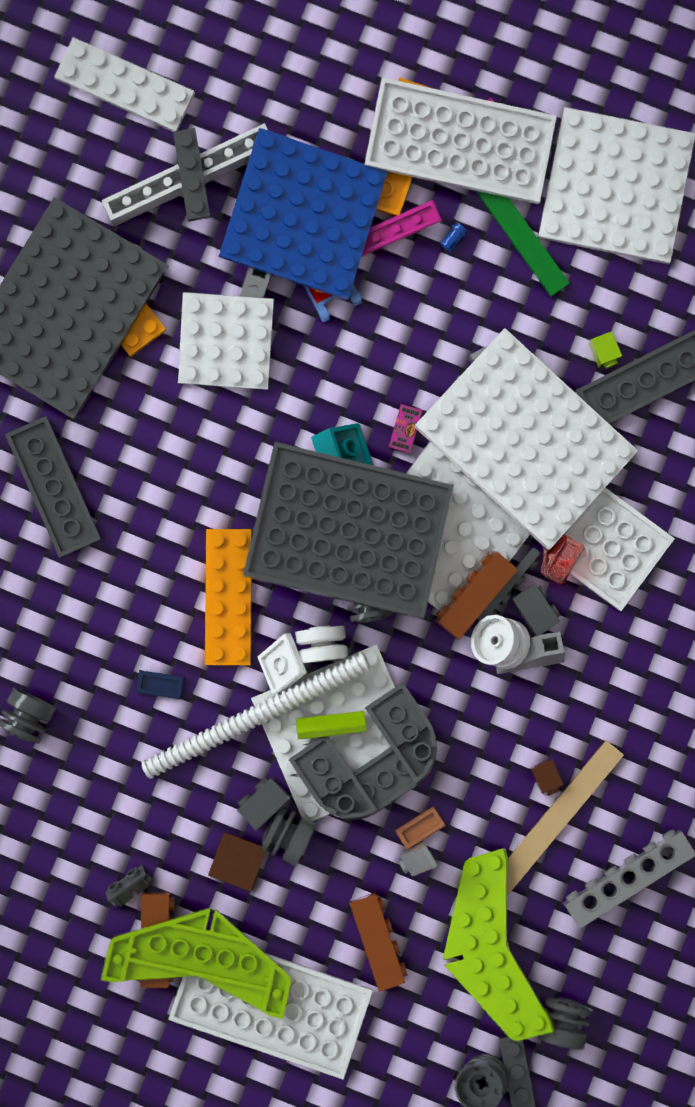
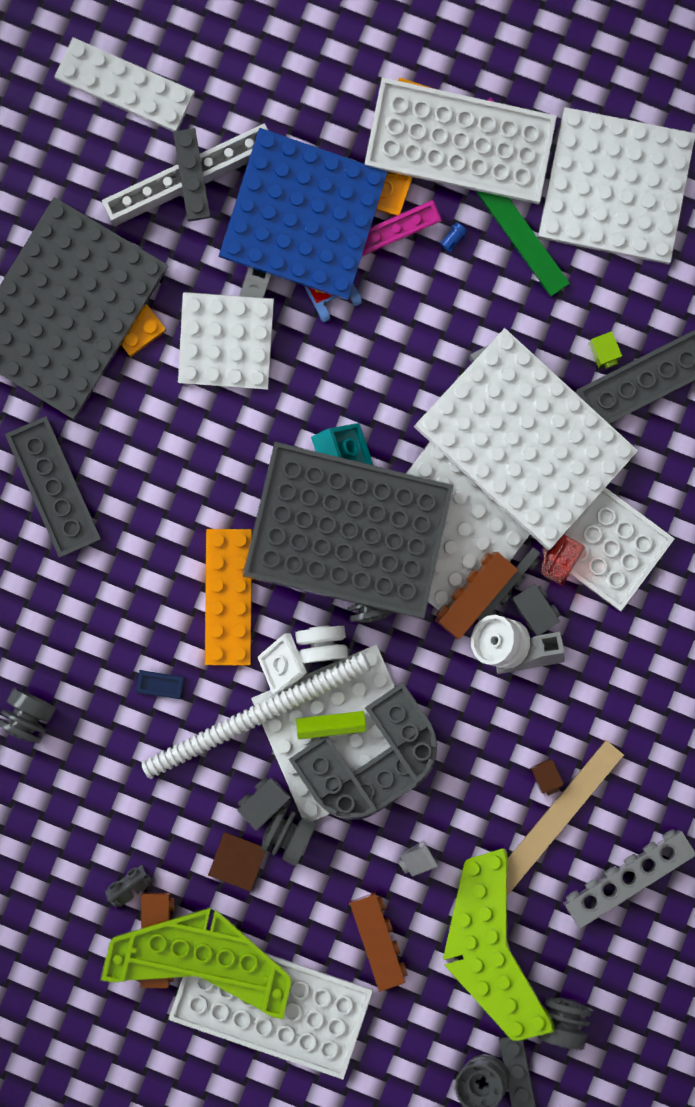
tile [388,404,422,454] -> none
nougat tile [395,806,446,850] -> none

